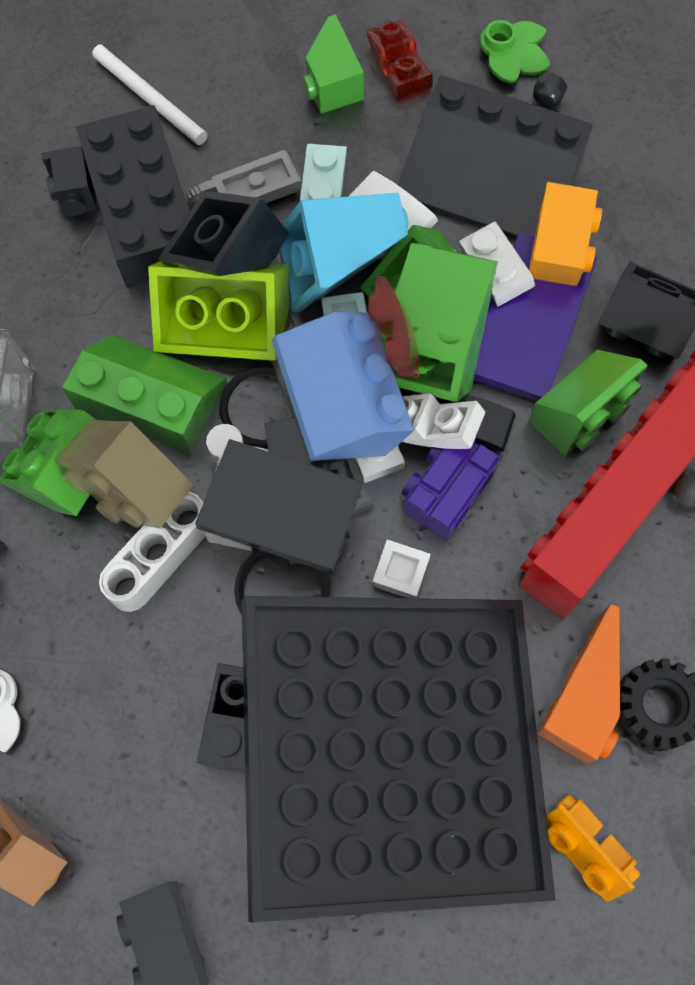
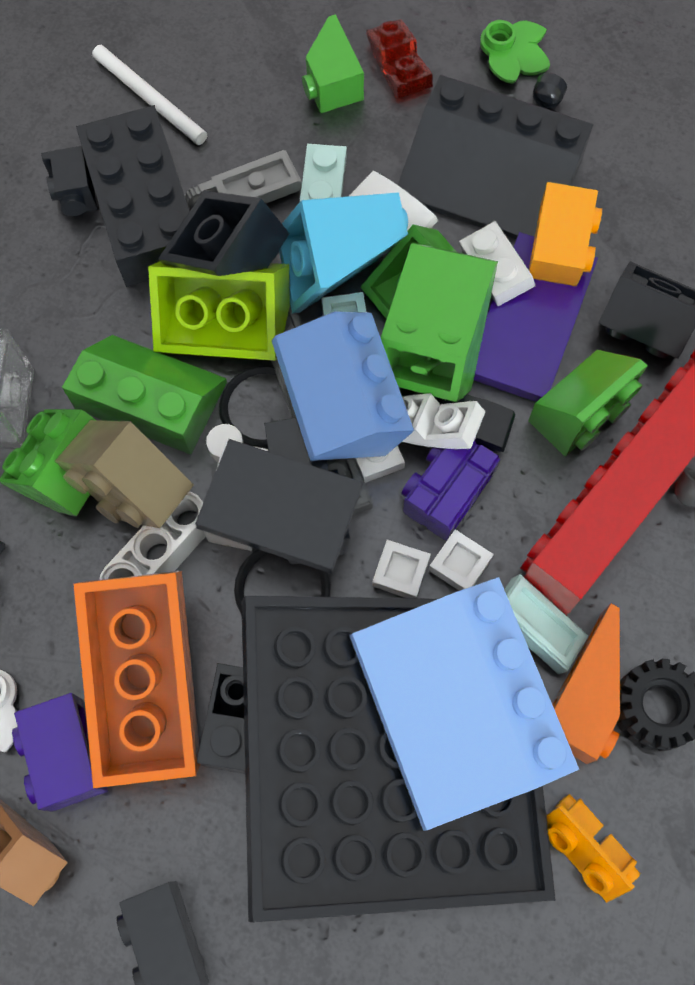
clear red slope [368,276,420,379] -> none
none -> dark purple brick [12,693,108,812]
none -> orange brick [73,571,200,788]
none -> light blue slope [349,577,579,831]
none -> white plate [429,529,494,591]
none -> light aqua tile [504,574,588,674]

